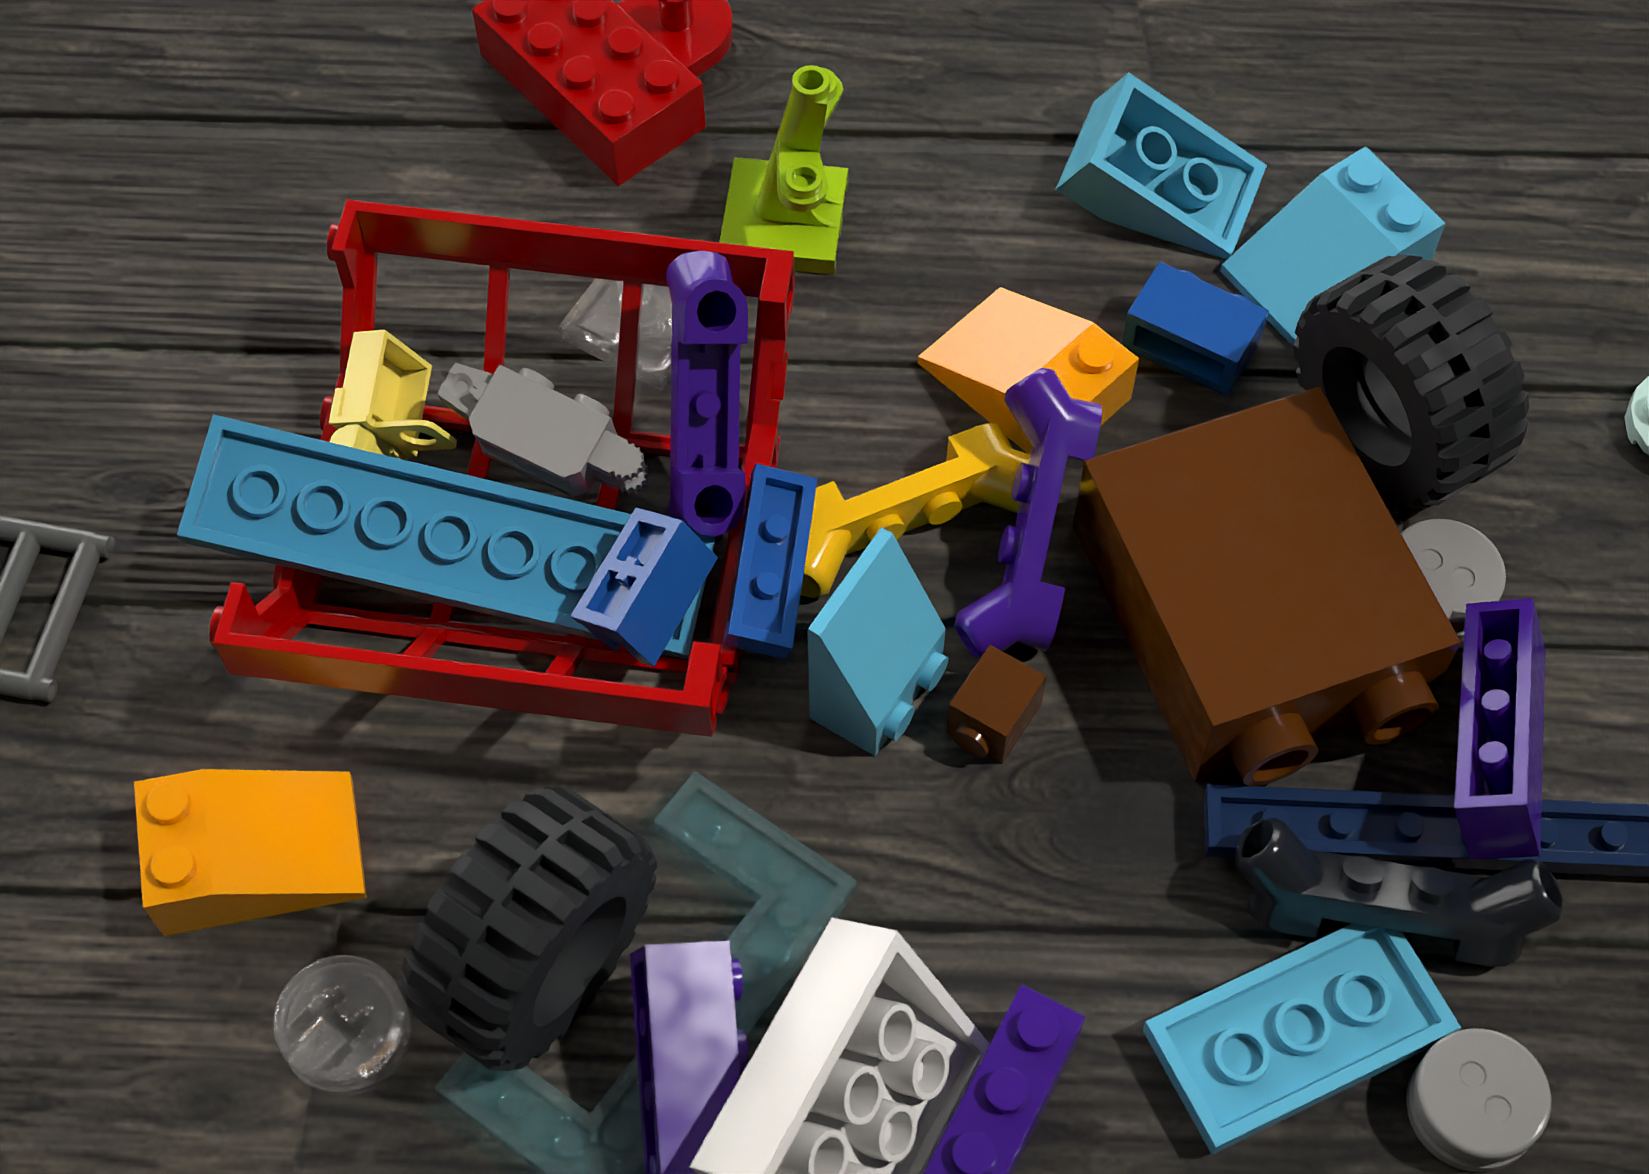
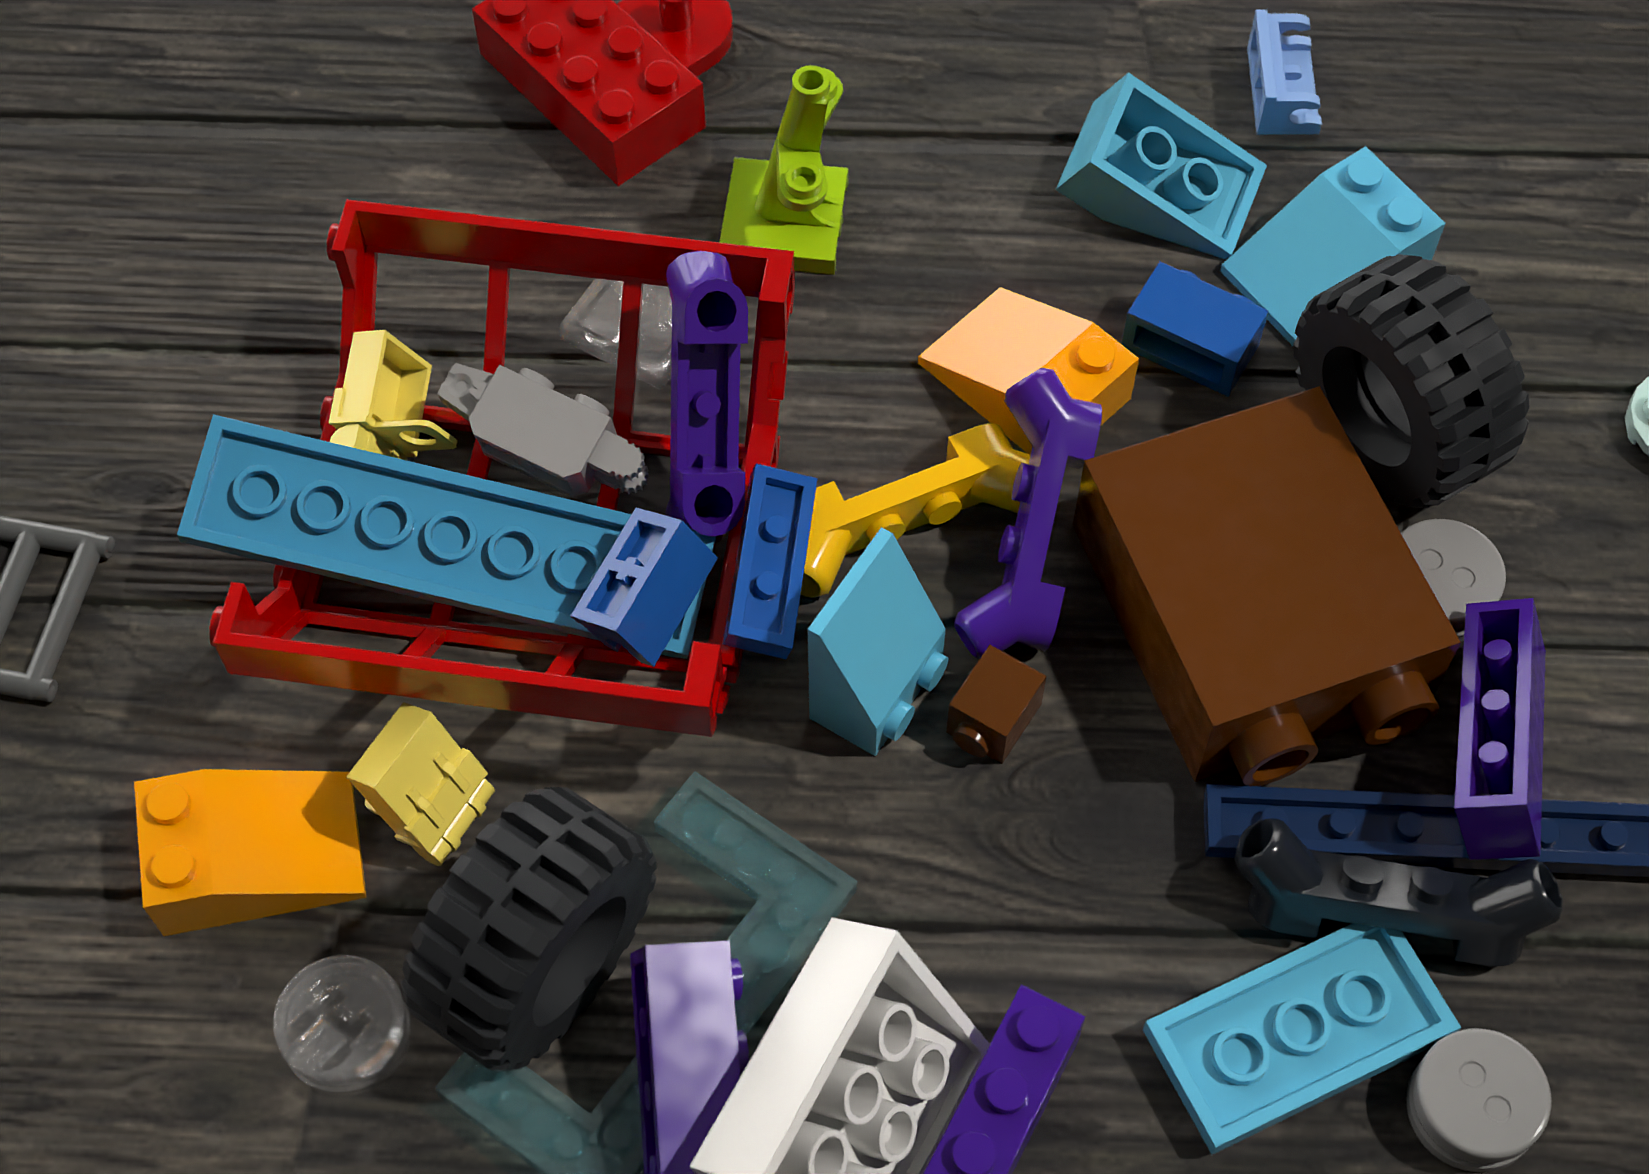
none -> light yellow piece [347,702,495,866]
none -> light blue hinge [1247,10,1322,135]

